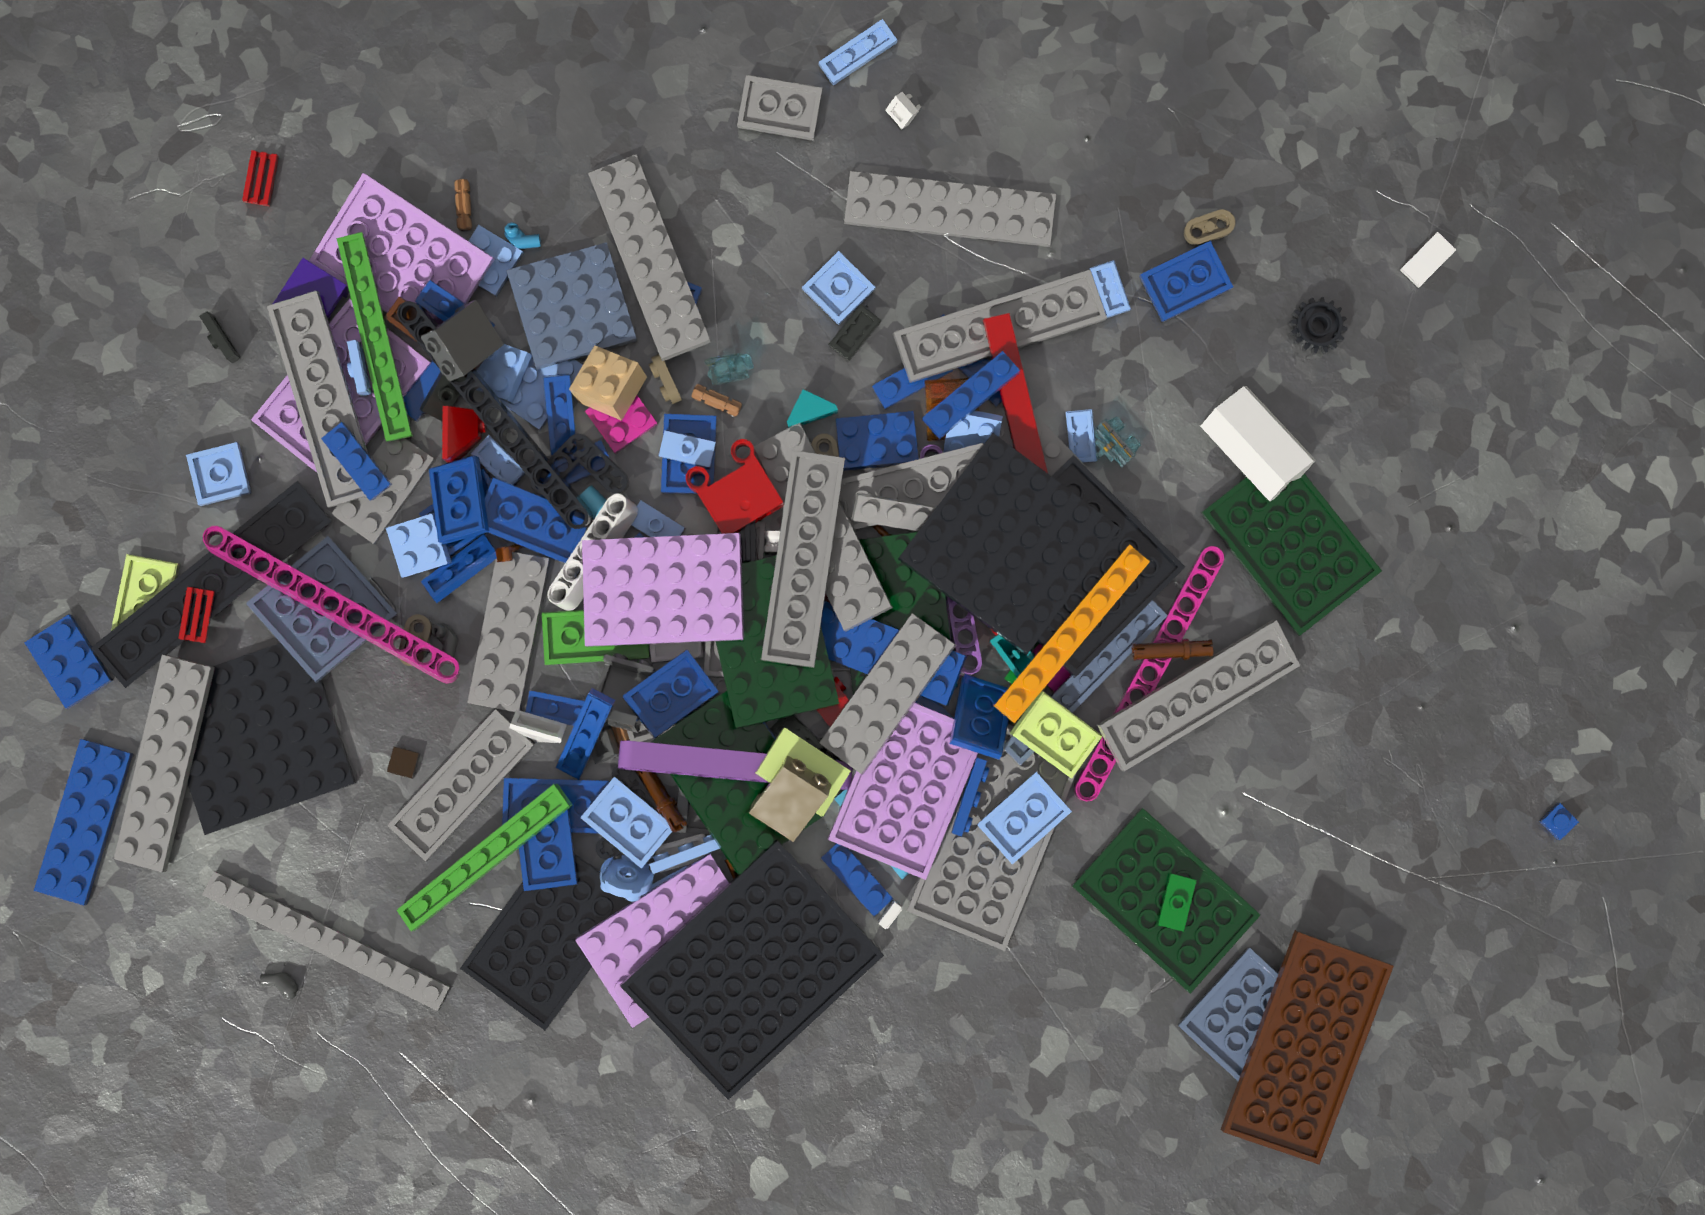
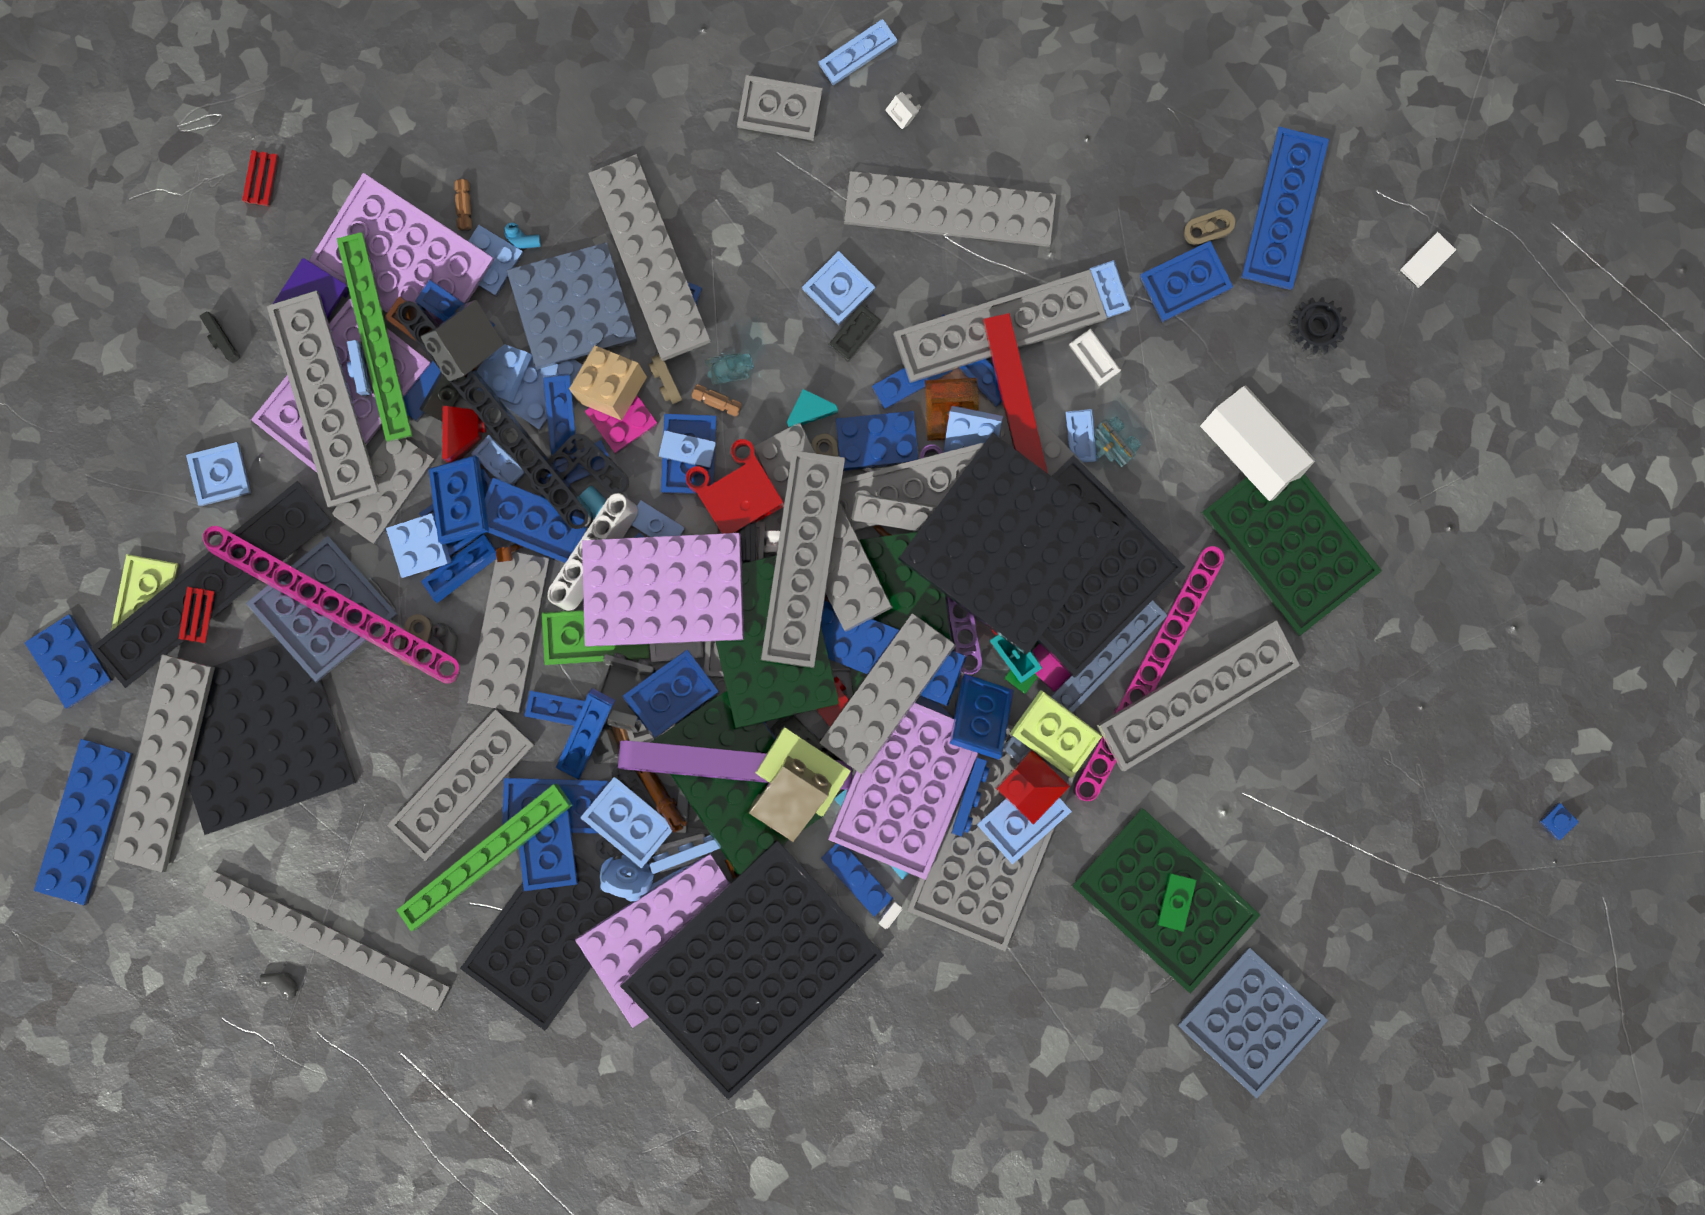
blue plate [321,422,392,501] -> none
dark brown tile [387,747,420,779] -> none
white slope [510,710,567,743] -> none
blue plate [922,351,1020,439] -> none
light orange plate [994,545,1150,723] -> none
reddish brown pin [1132,639,1213,661] -> none
reddish brown plate [1220,930,1394,1165] -> none
none -> red slope [995,750,1070,825]
none -> white tile [1069,329,1121,387]
none -> blue plate [1241,127,1329,290]

